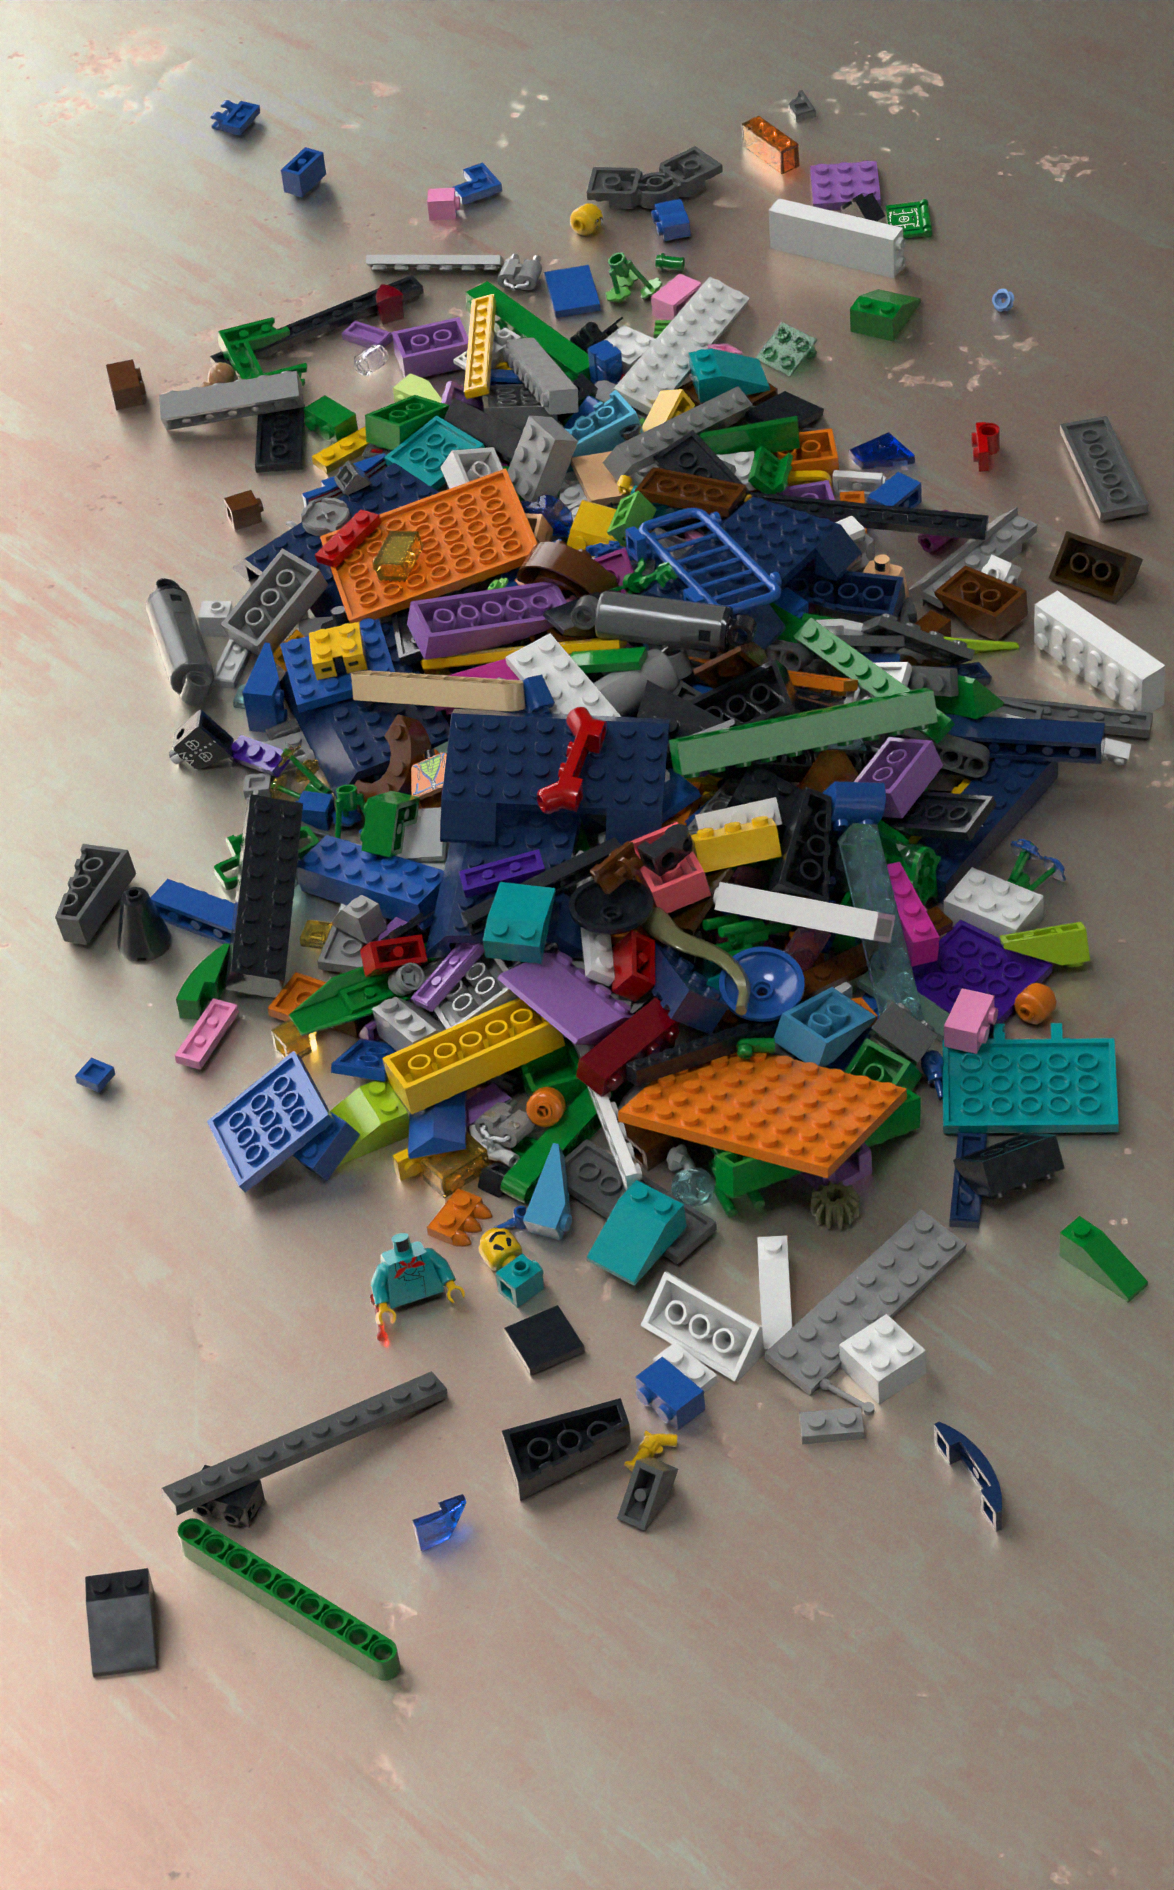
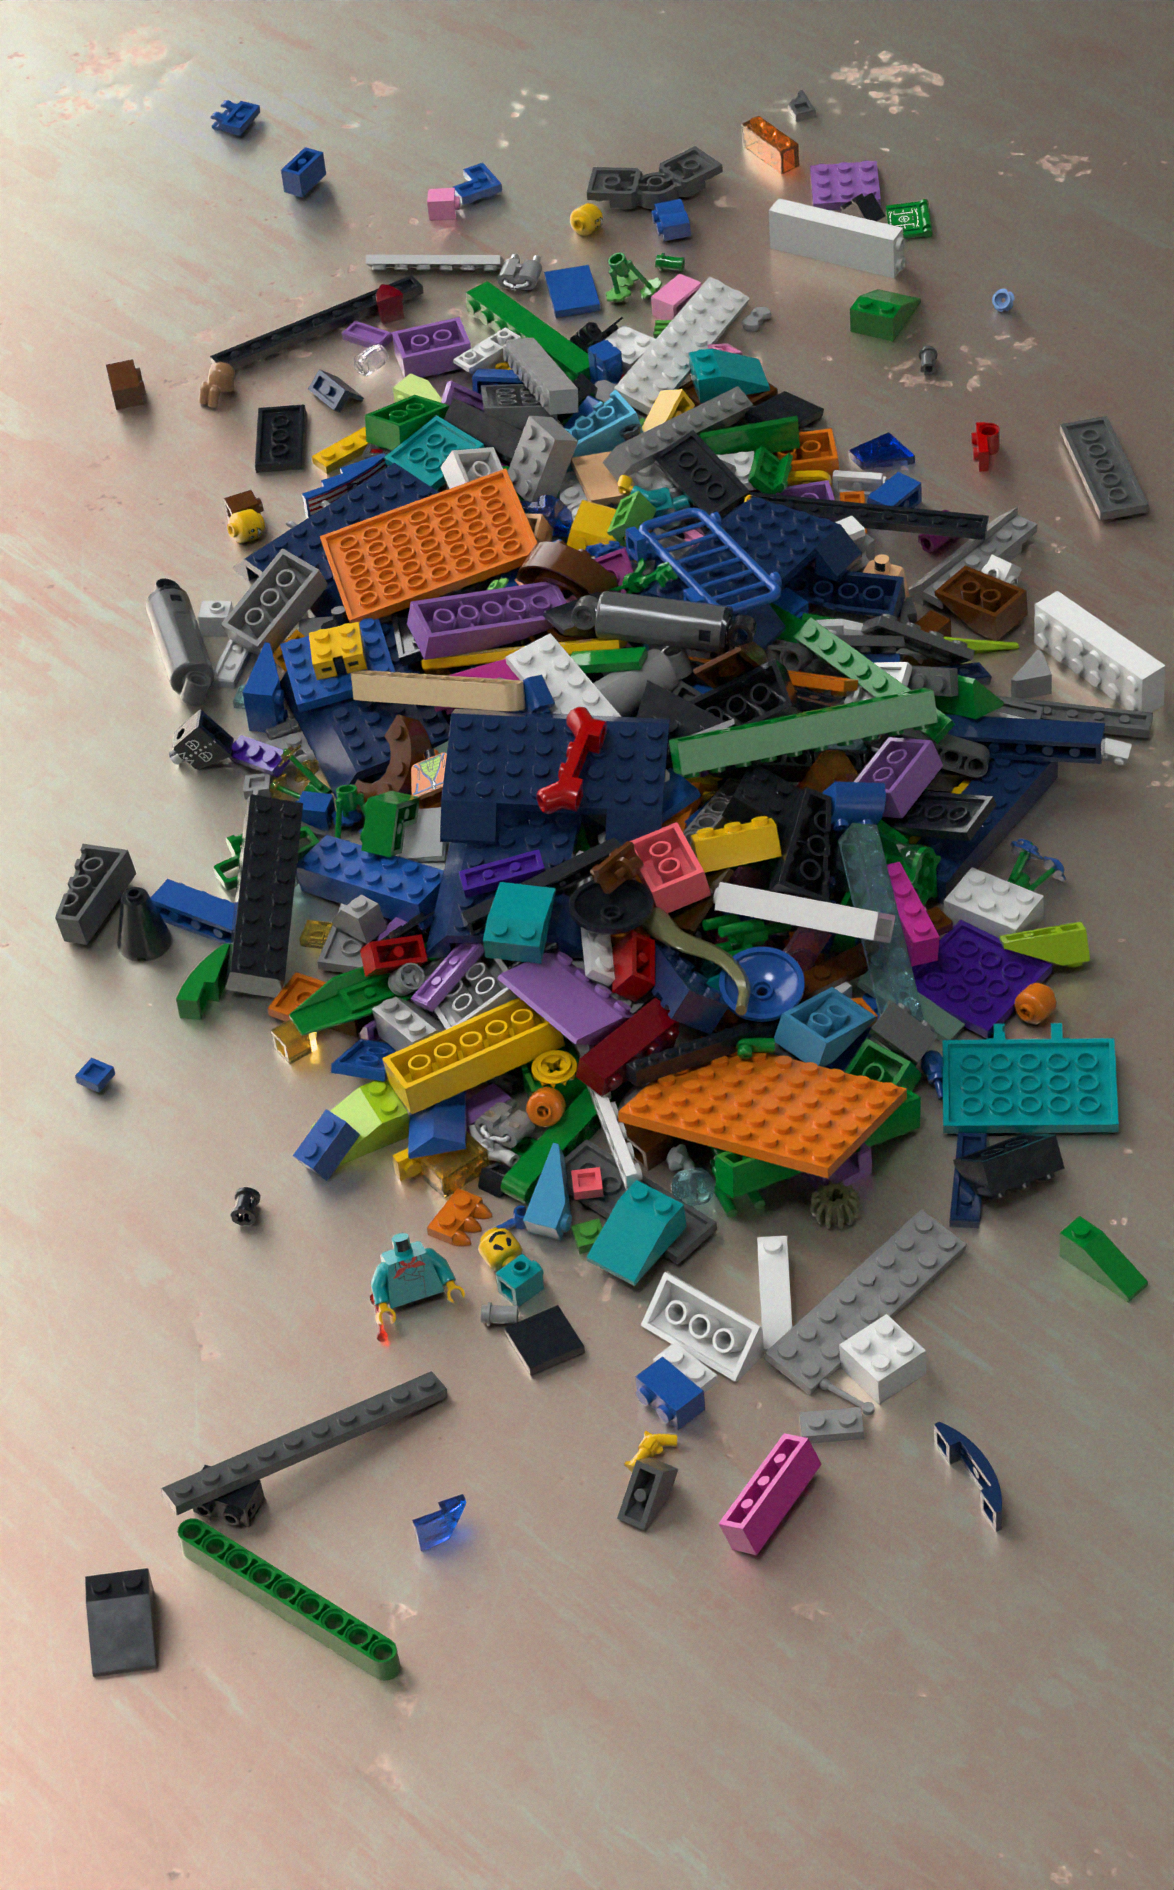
light grey brick [159,371,304,430] -> none
bright pink plate [175,998,239,1070] -> none
blue plate [207,1051,335,1193] -> none
green wedge [218,317,307,386] -> none
light grey tile [301,498,351,536] -> none
green brick [304,395,358,444] -> none
red plate [315,510,382,568] -> none
dark grey slope [334,461,371,495] -> none
clear yellow brick [372,531,424,582] -> none
yellow tile [464,294,496,400] -> none
black wedge [502,1398,631,1501] -> none
reddish brown plate [635,467,746,517] -> none
black leg [637,824,694,877] -> none
white plate [695,797,782,830] -> none
clear green hinge [755,322,817,377] -> none
bright pink brick [944,989,998,1054] -> none
dark brown slope [1049,531,1143,603] -> none
none -> yellow head [227,509,265,543]
none -> black bush [230,1187,261,1226]
none -> panel [308,369,364,413]
none -> light grey pin [481,1302,519,1326]
none -> yellow gear [531,1050,577,1088]
none -> coral plate [571,1167,604,1200]
none -> bright green plate [571,1218,602,1254]
none -> dark pink brick [718,1433,822,1555]
none -> light grey piece [742,307,772,332]
none -> dark grey pin [919,346,938,375]
none -> light grey slope [1011,650,1052,699]

